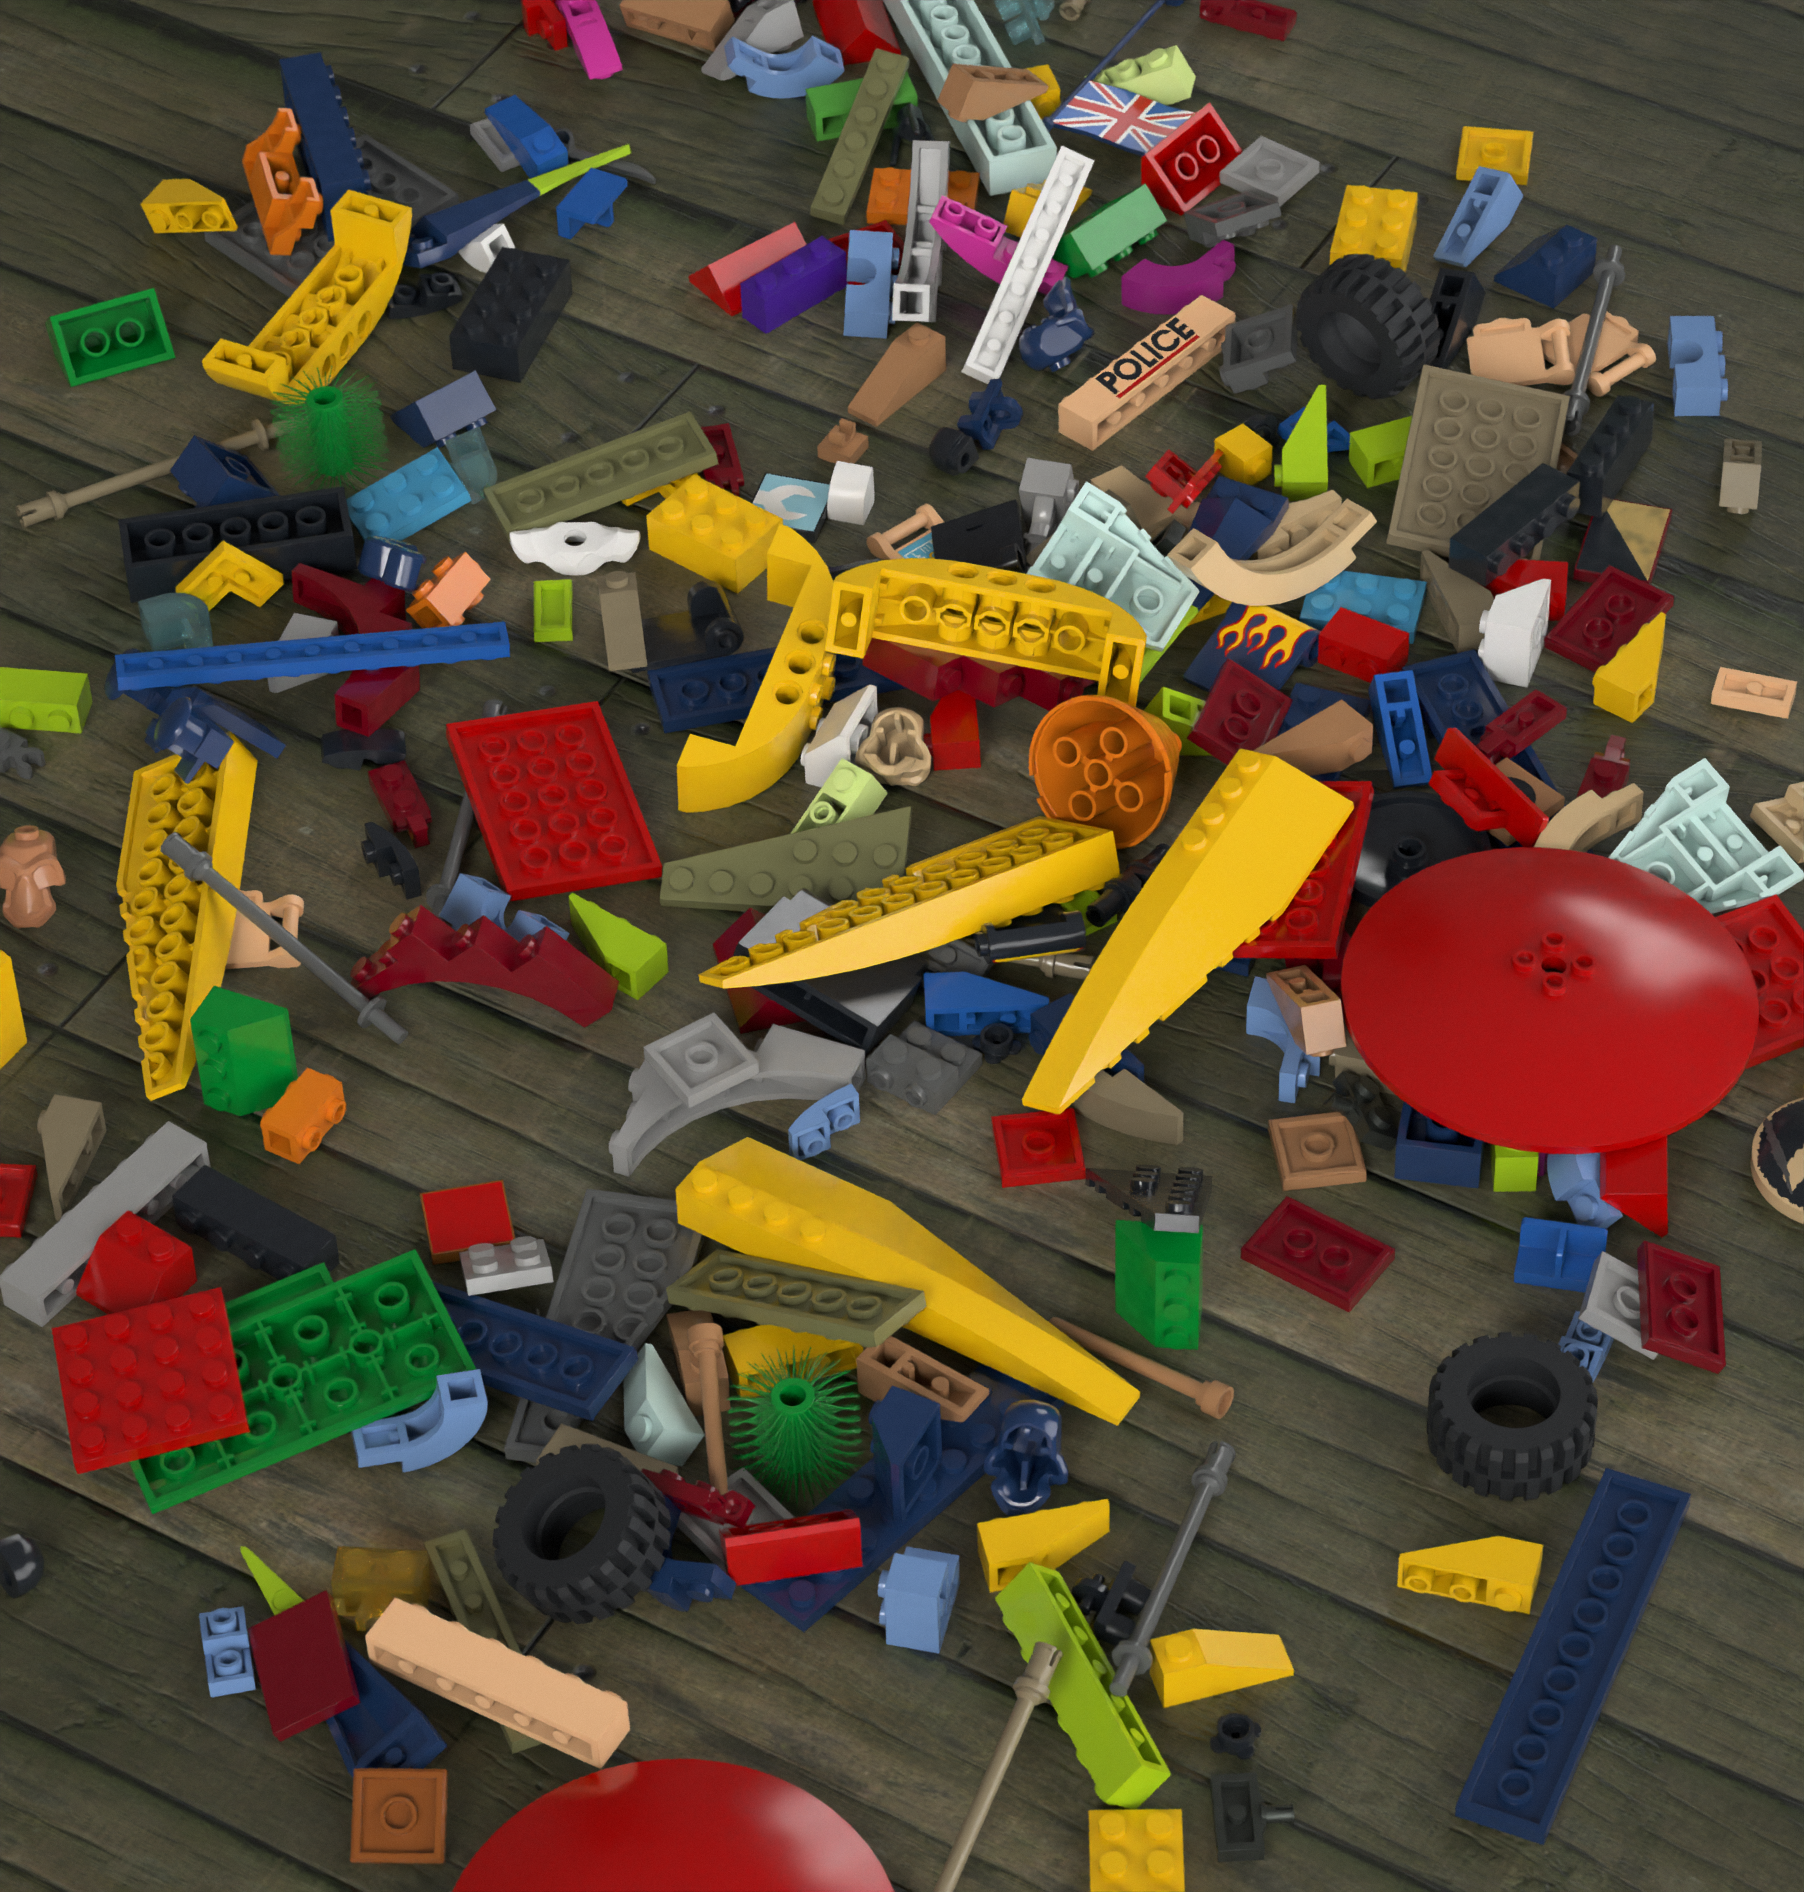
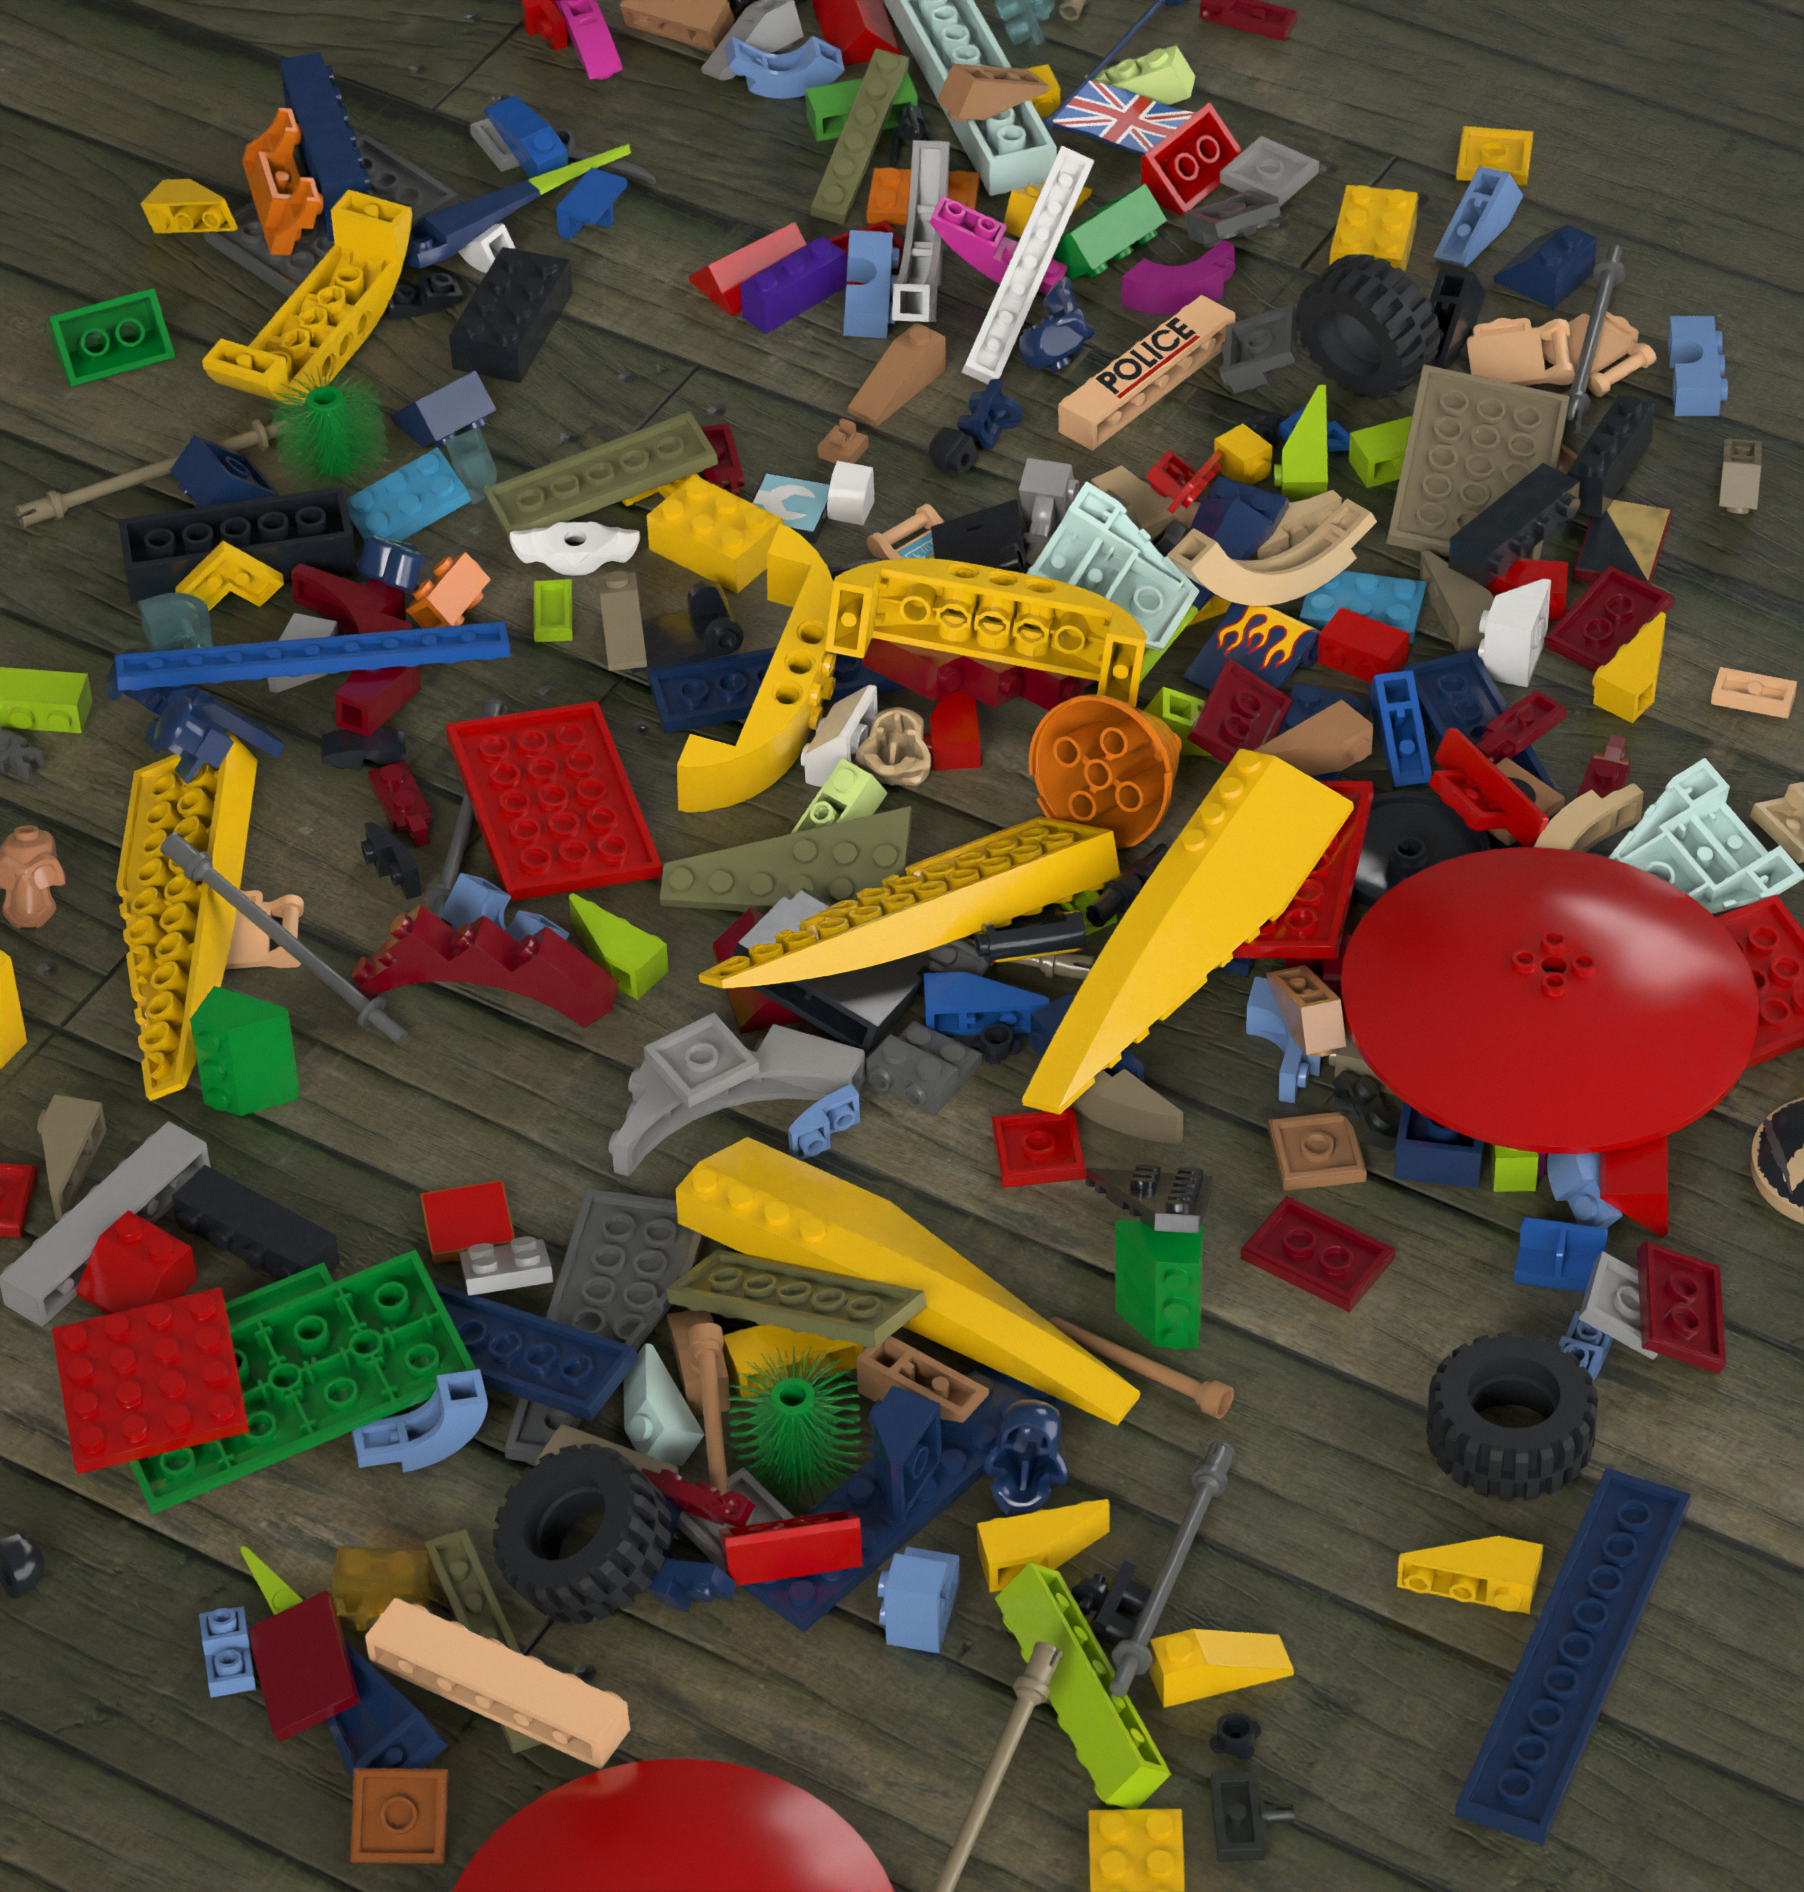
orange brick [260,1067,346,1164] -> none

